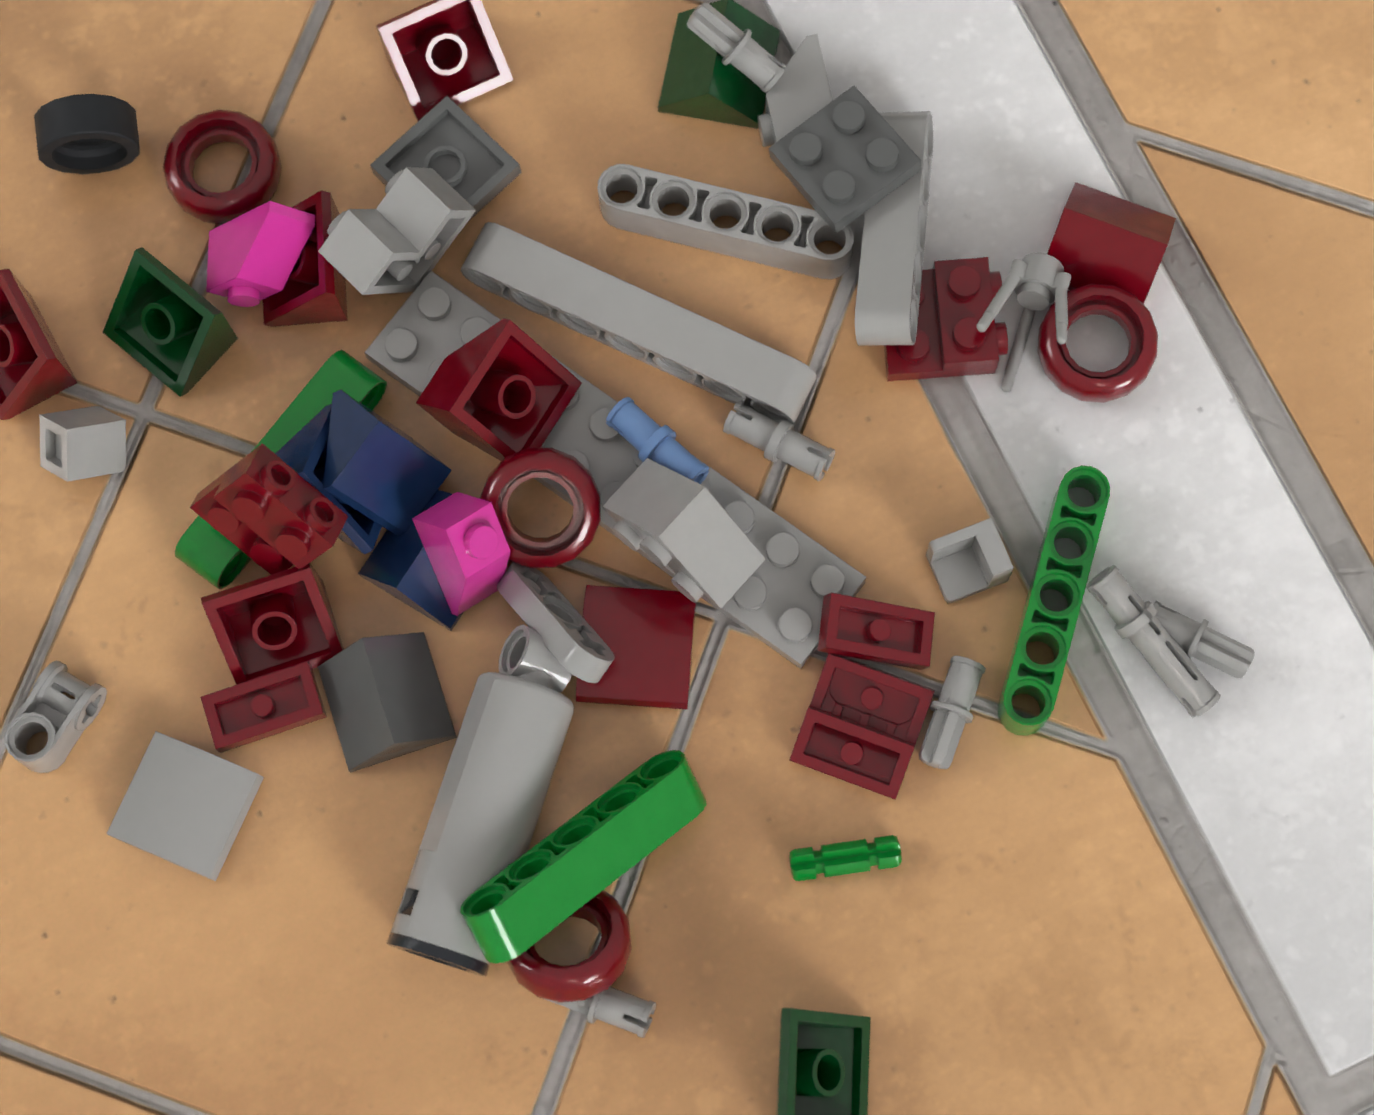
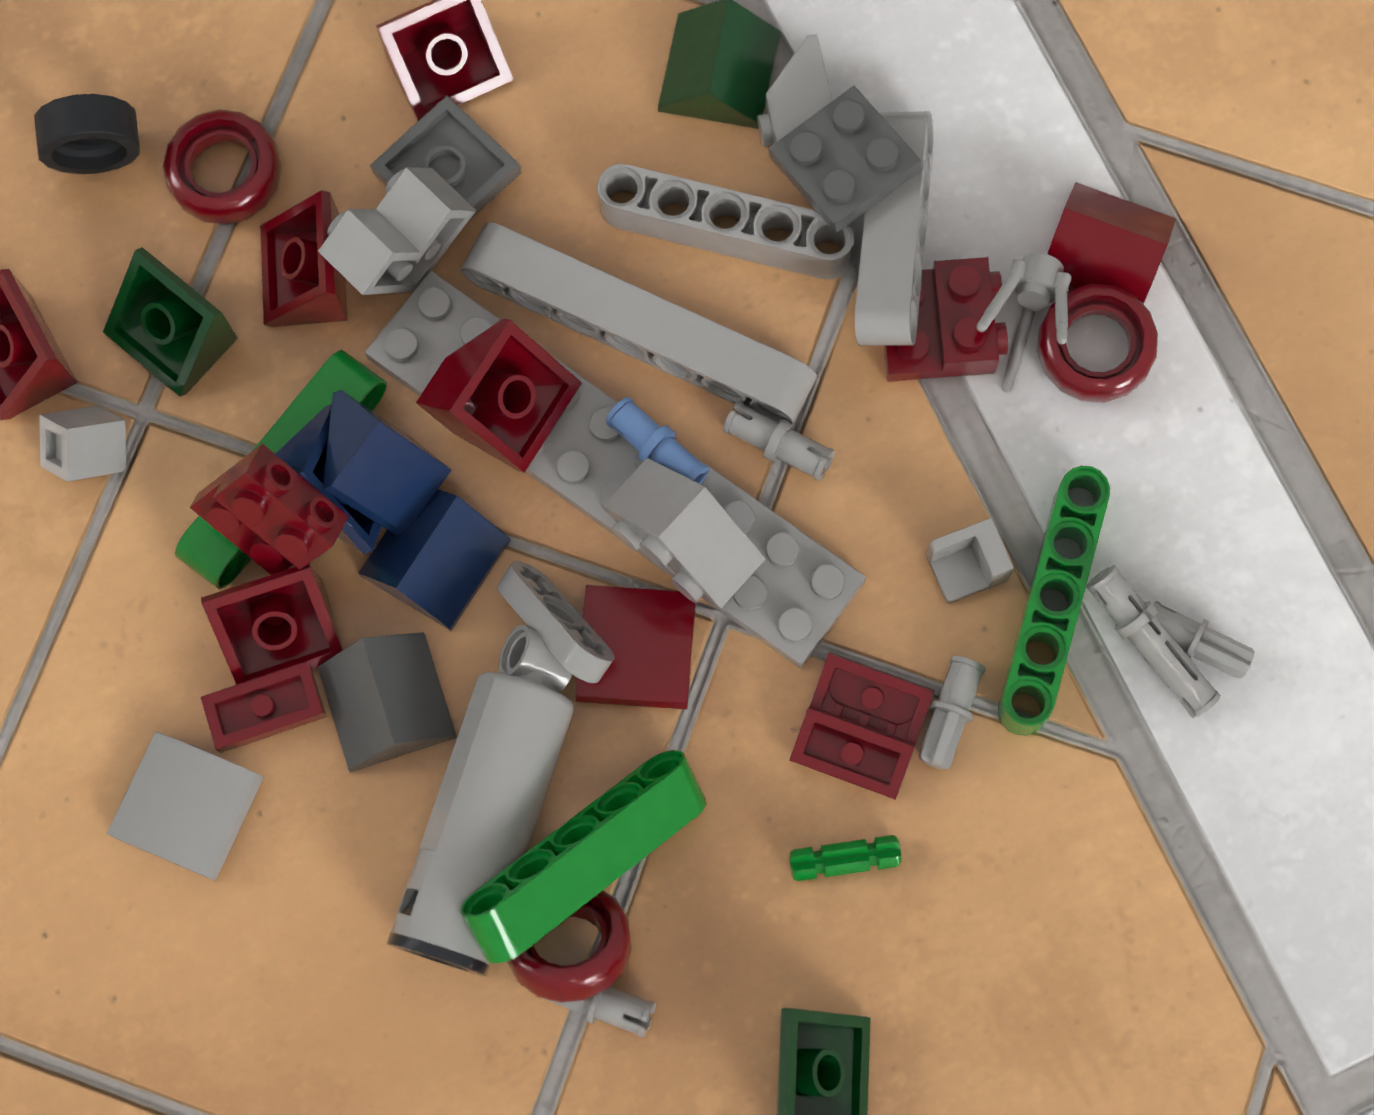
light grey piece [4,660,107,773] -> none
dark pink slope [206,201,315,307] -> none
dark pink slope [412,492,511,616] -> none
dark red wheel [480,447,601,568] -> none
light grey axle [687,2,786,93] -> none
dark red plate [818,592,935,670] -> none

